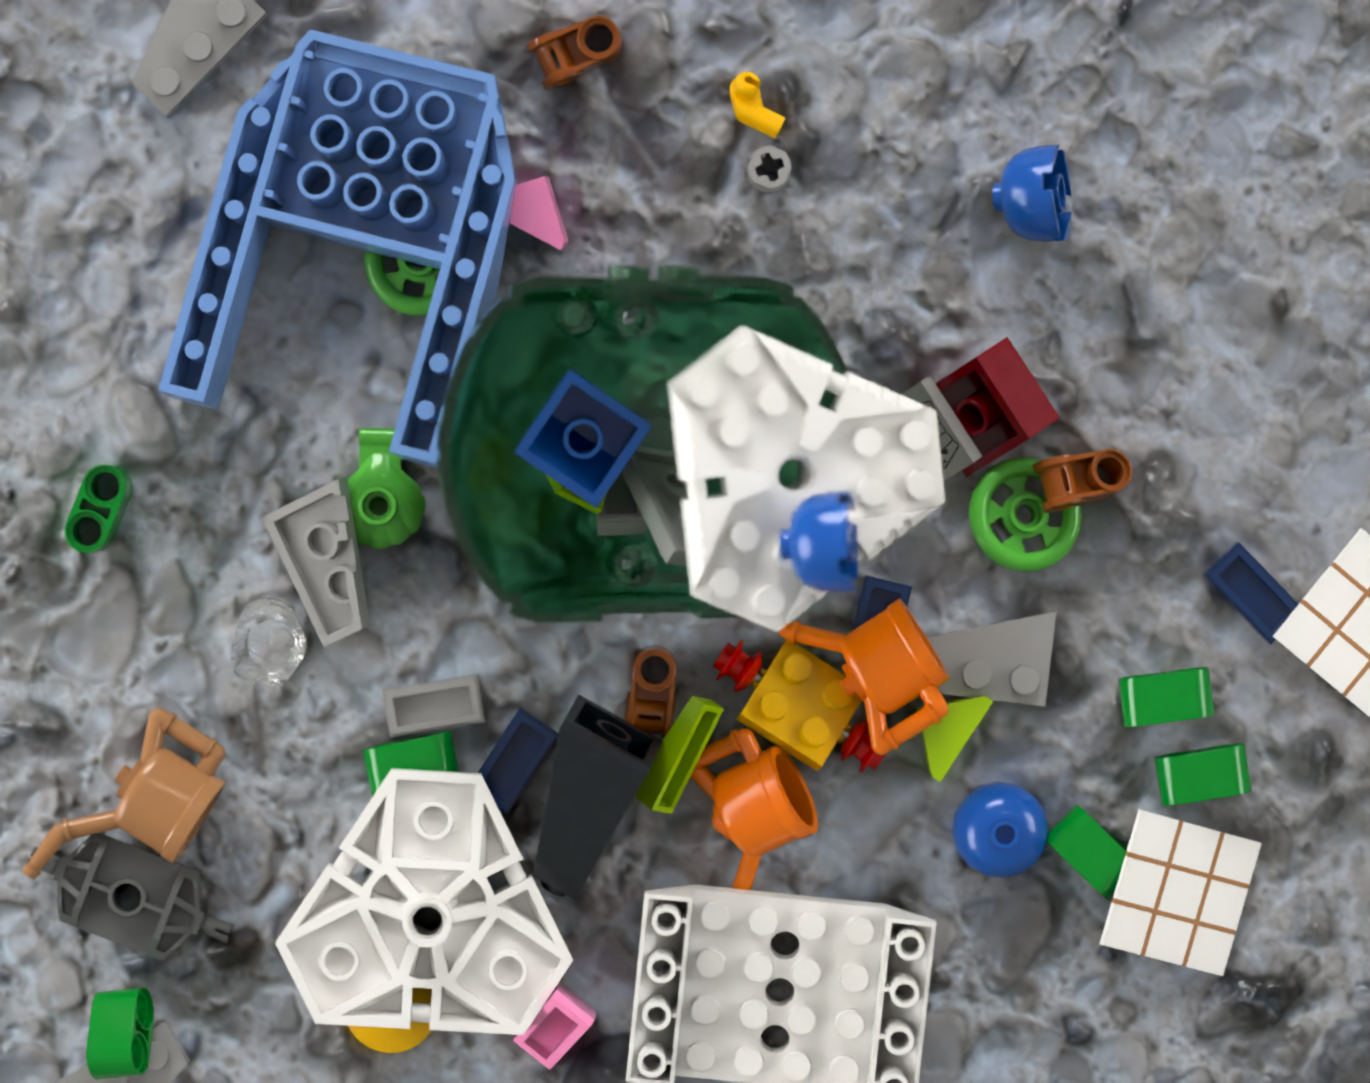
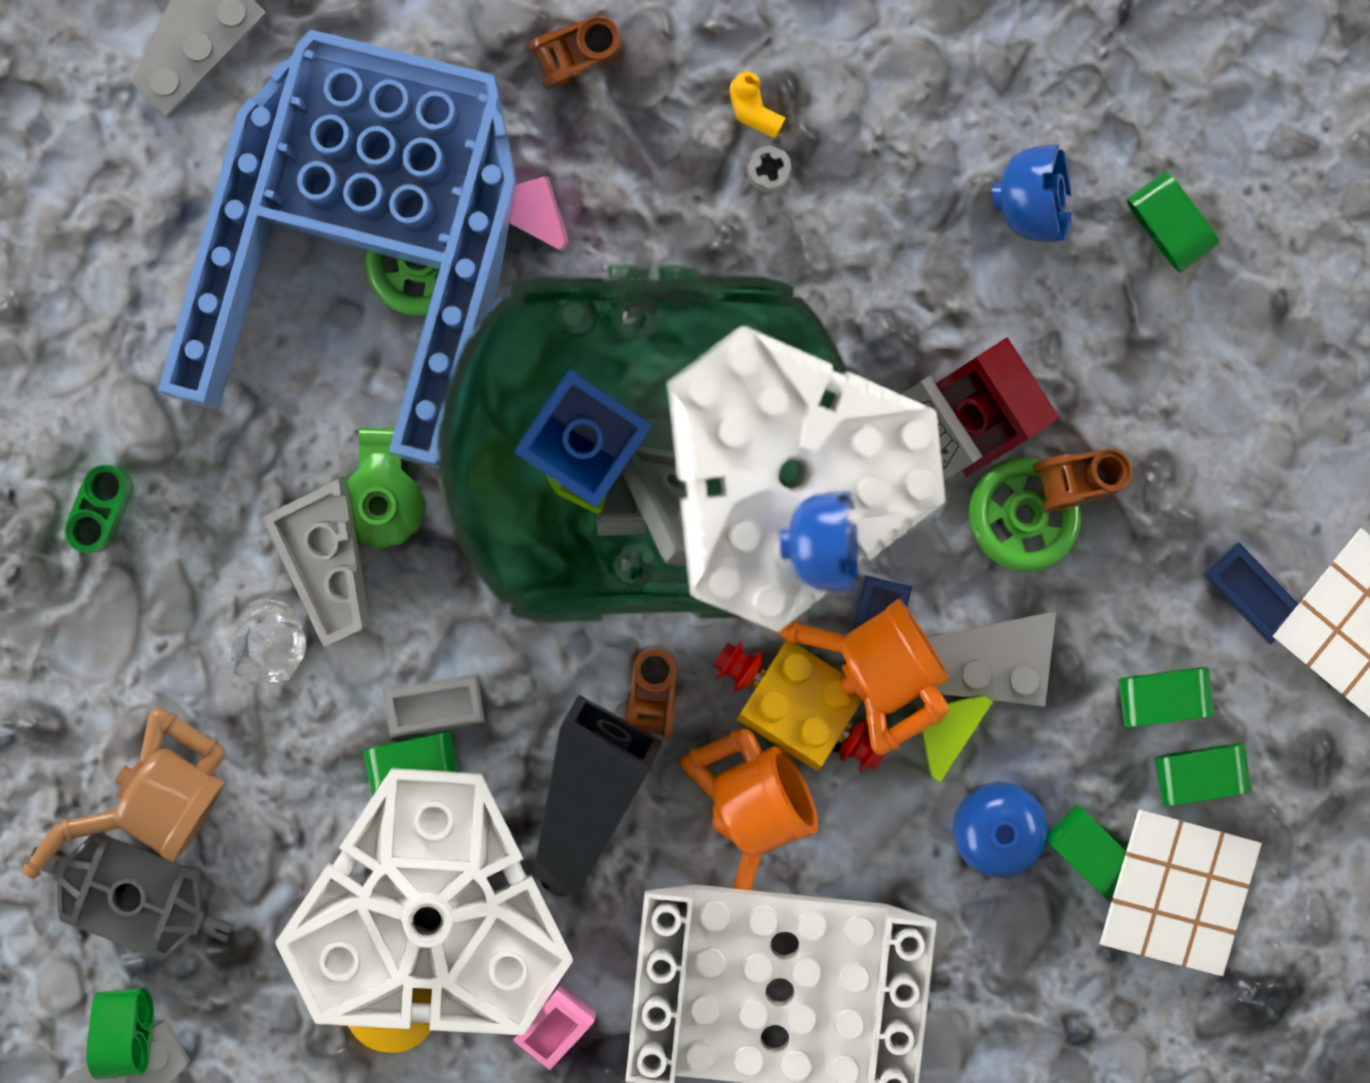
dark blue tile [478,708,559,815] -> none
lime piece [635,695,724,814] -> none
none -> green beam [1126,171,1219,273]

